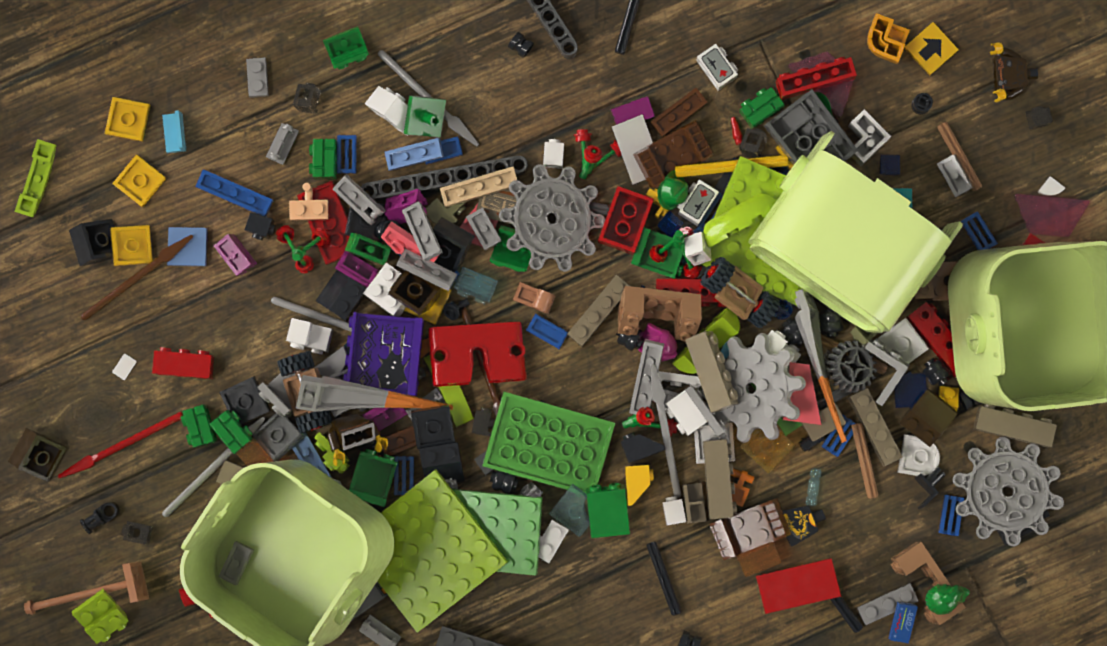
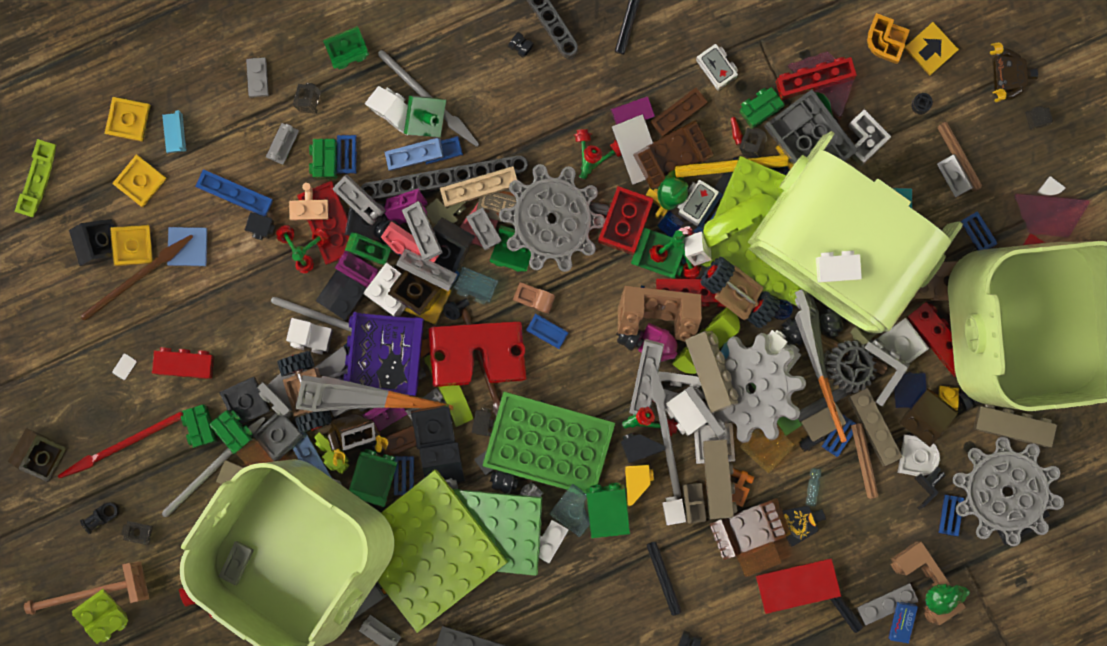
magenta hinge [214,234,257,276] -> none
white brick [543,139,564,169] -> none
dark tan brick [567,275,630,347] -> none
coral wing [782,362,821,425] -> none
plate [880,155,900,175] -> none
black piece [923,358,951,386] -> none
none -> white brick [816,251,862,282]

